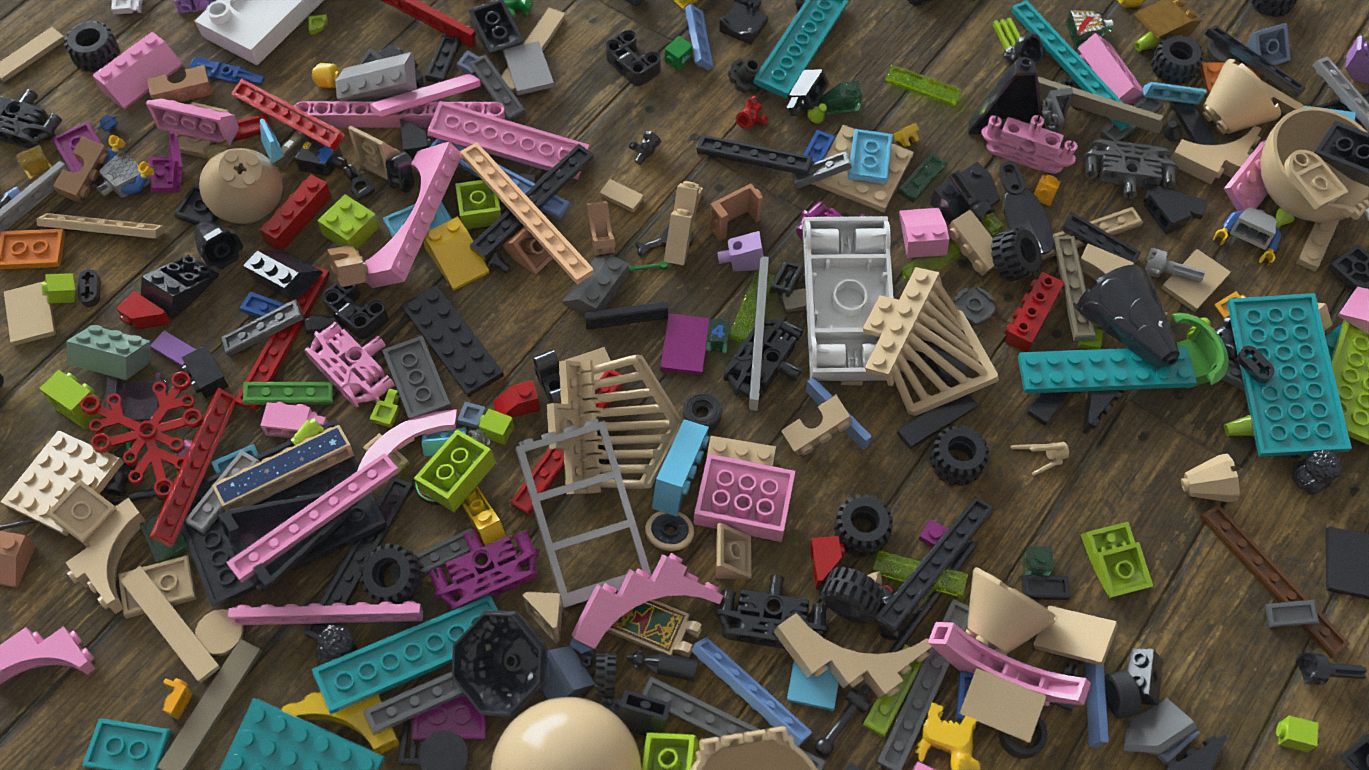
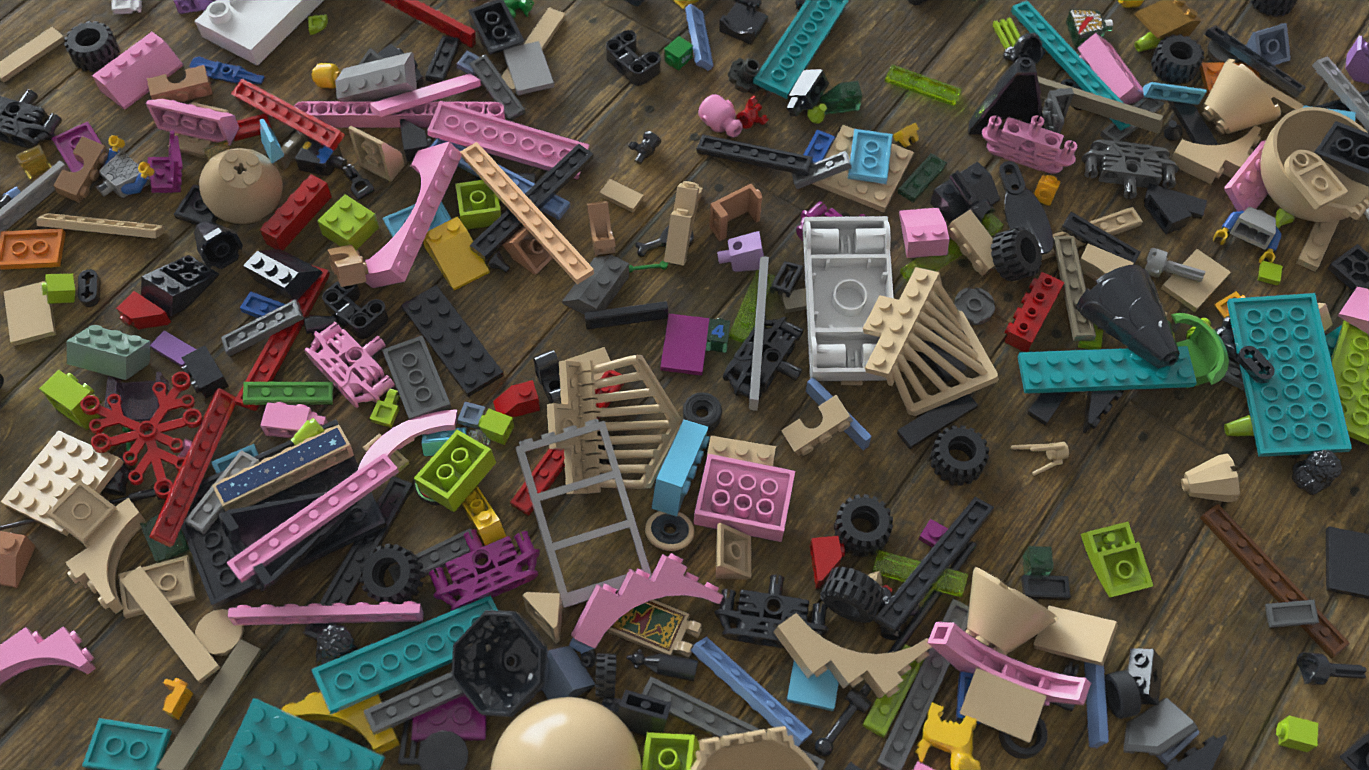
blue plate [97,114,118,132] -> none
black piece [385,152,414,193] -> none
none -> bright pink piece [698,95,743,137]
none -> lime tile [1258,261,1283,286]

